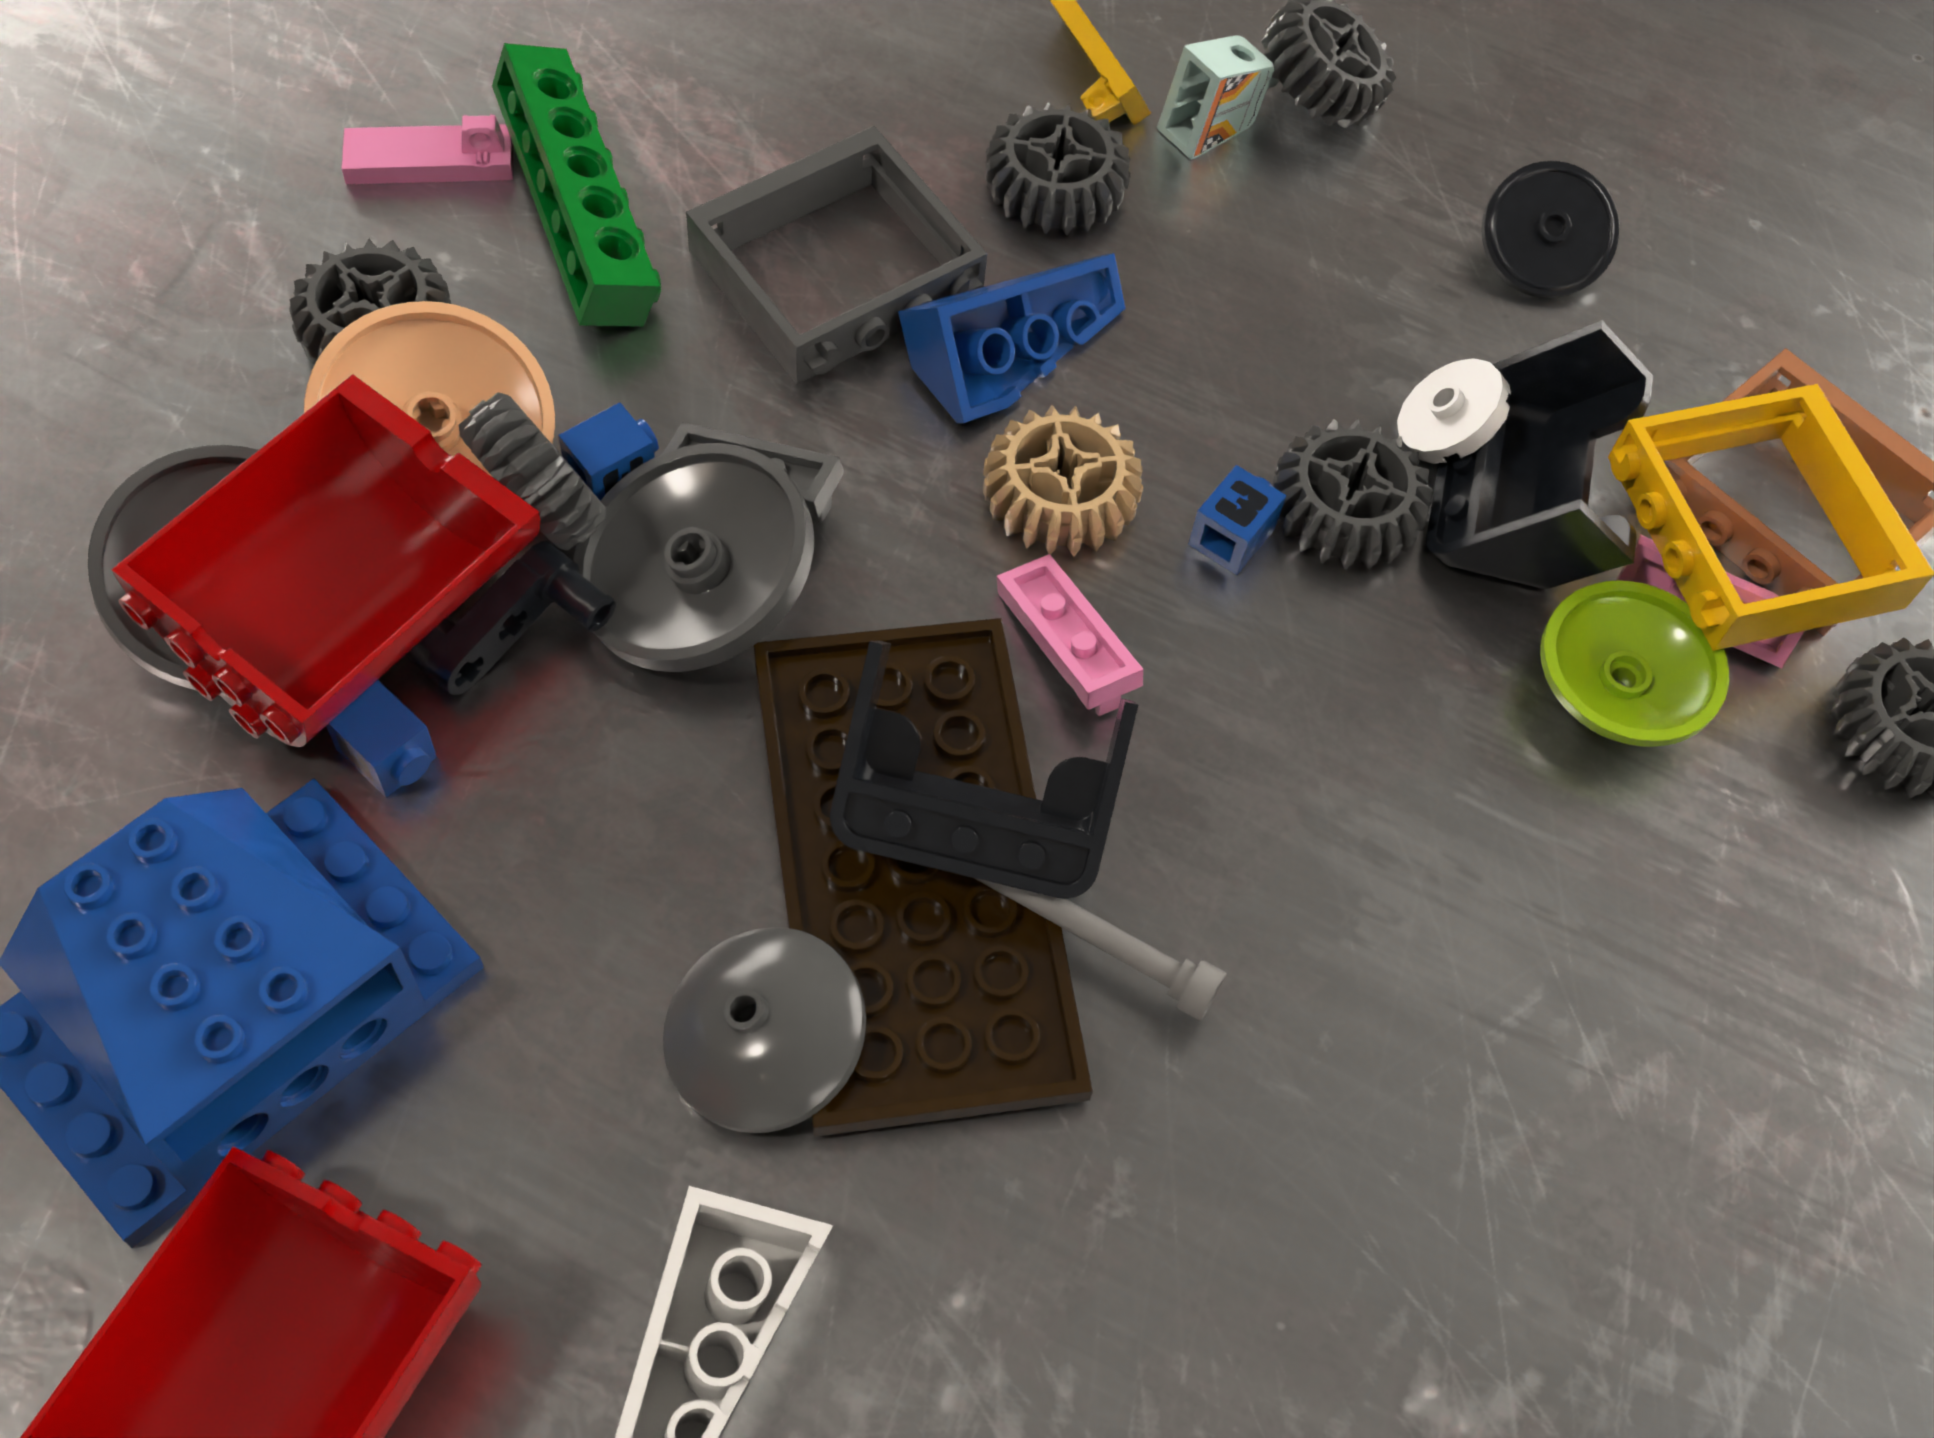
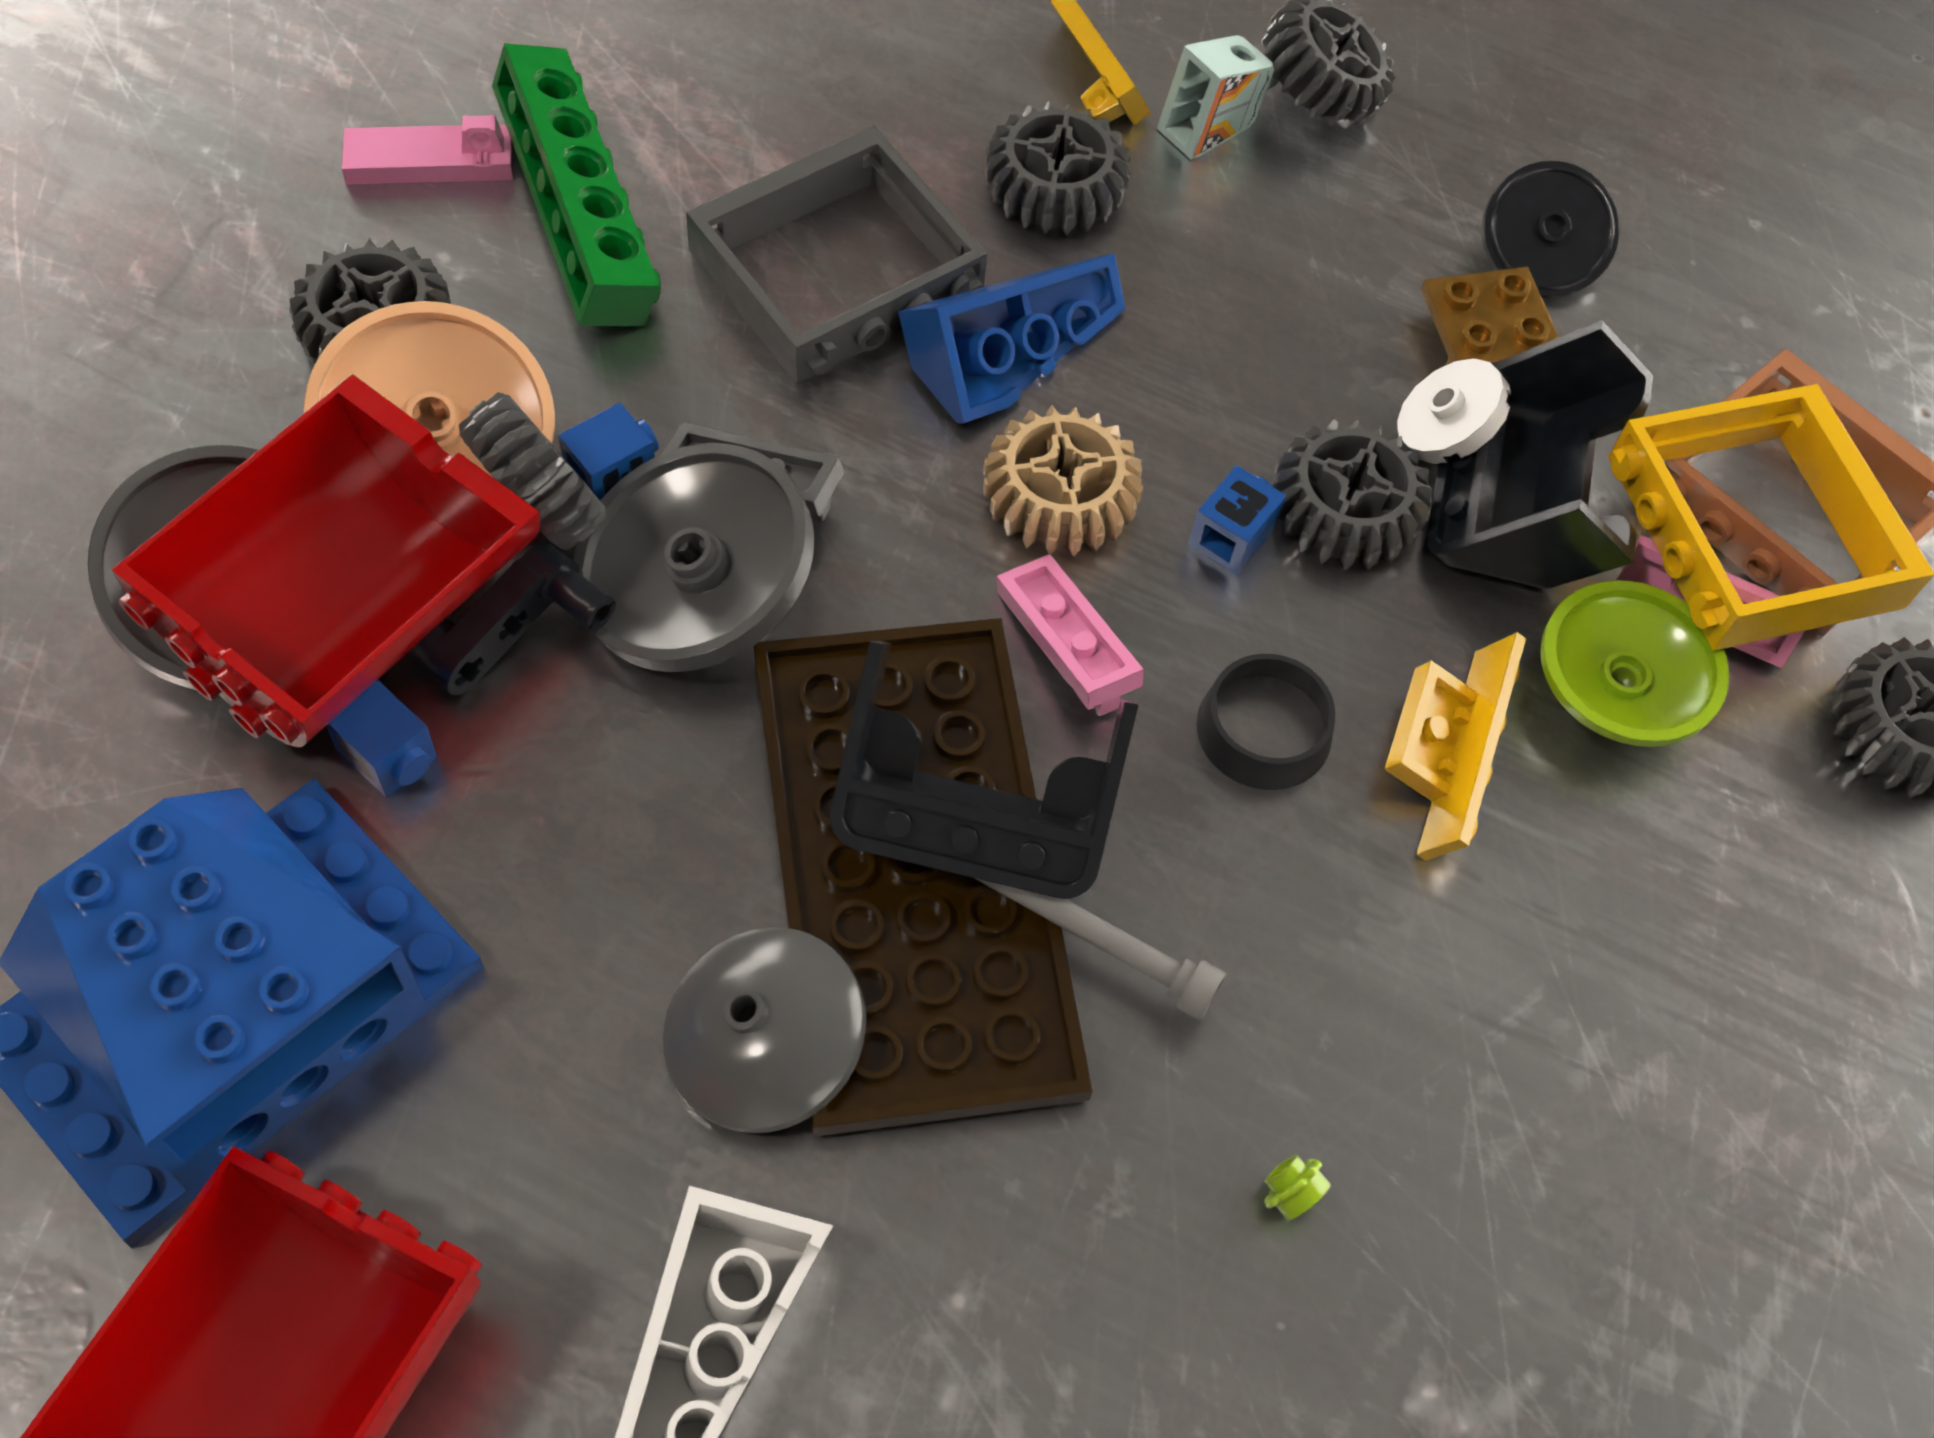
none -> black tyre [1197,654,1336,790]
none -> lime plate [1264,1154,1330,1220]
none -> yellow bracket [1384,632,1526,861]
none -> pearl gold piece [1421,267,1559,366]

